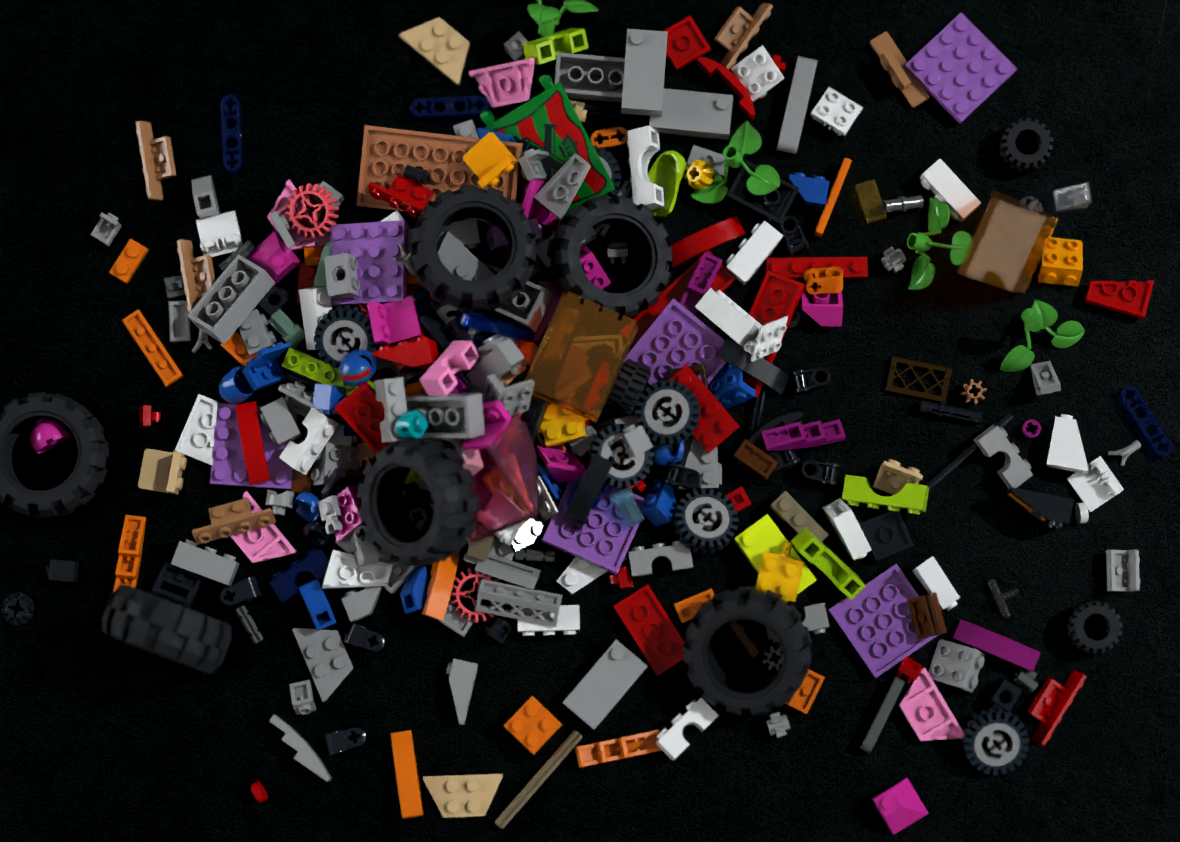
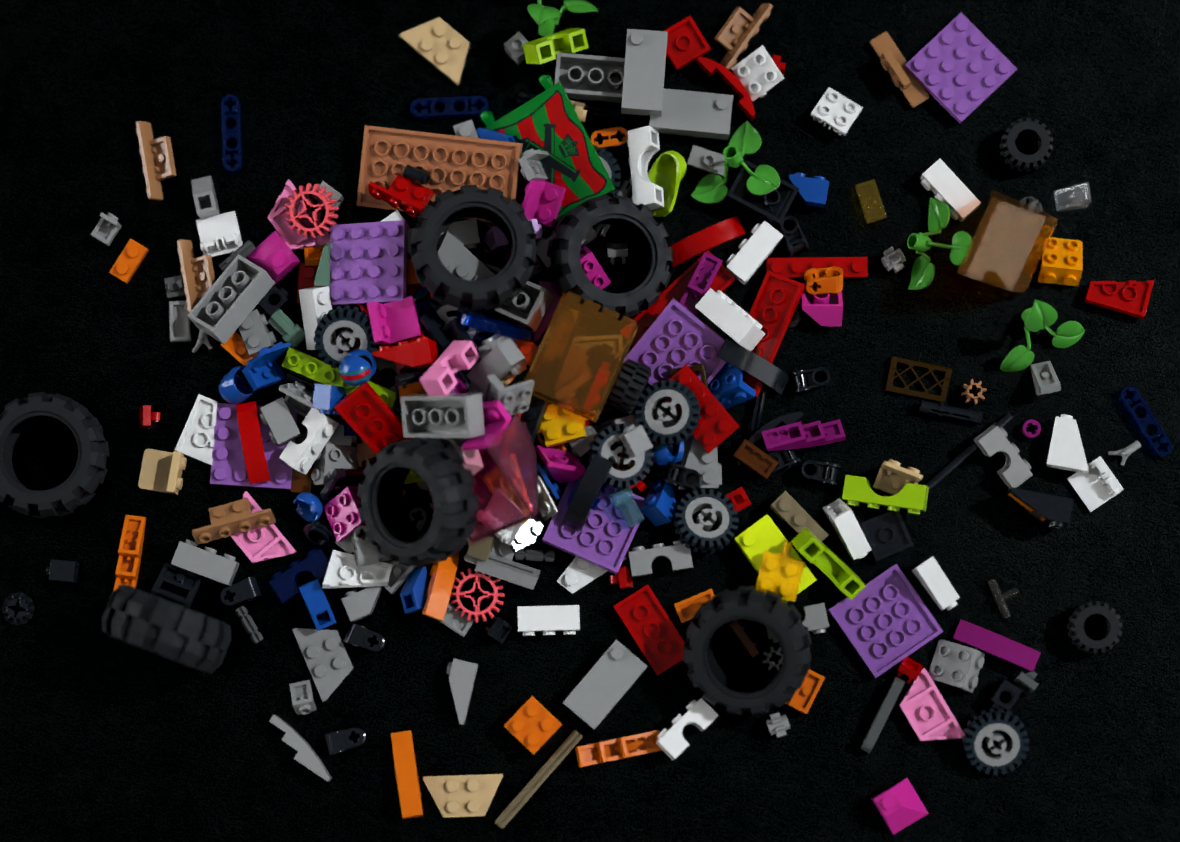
dark pink cylinder [30,417,72,454] -> none
orange tile [122,309,183,387] -> none
red tile [251,781,268,803] -> none
light grey piece [266,489,294,516] -> none
light grey wing [270,211,295,249] -> none
light grey plate [318,495,342,534] -> none
light grey brick [324,252,360,300] -> none
light grey arch [374,377,407,443] -> none
light grey bar [394,243,416,275] -> none
teal piece [395,410,428,439] -> none
light orange bracket [463,132,518,188] -> none
bright pink wing [468,57,535,108] -> none
light grey fence [475,579,562,627] -> none
light grey wing [534,153,591,221] -> none
yellow piece [685,159,715,190] -> none
white hinge [744,316,788,361] -> none
light grey beam [777,56,818,154] -> none
orange tile [814,158,852,237] -> none
dark grey pin [881,195,923,213] -> none
reddish brown plate [908,592,947,640] -> none
red bracket [1027,670,1086,746] -> none
white tile [1075,502,1089,524] -> none
light grey bracket [1106,550,1140,592] -> none

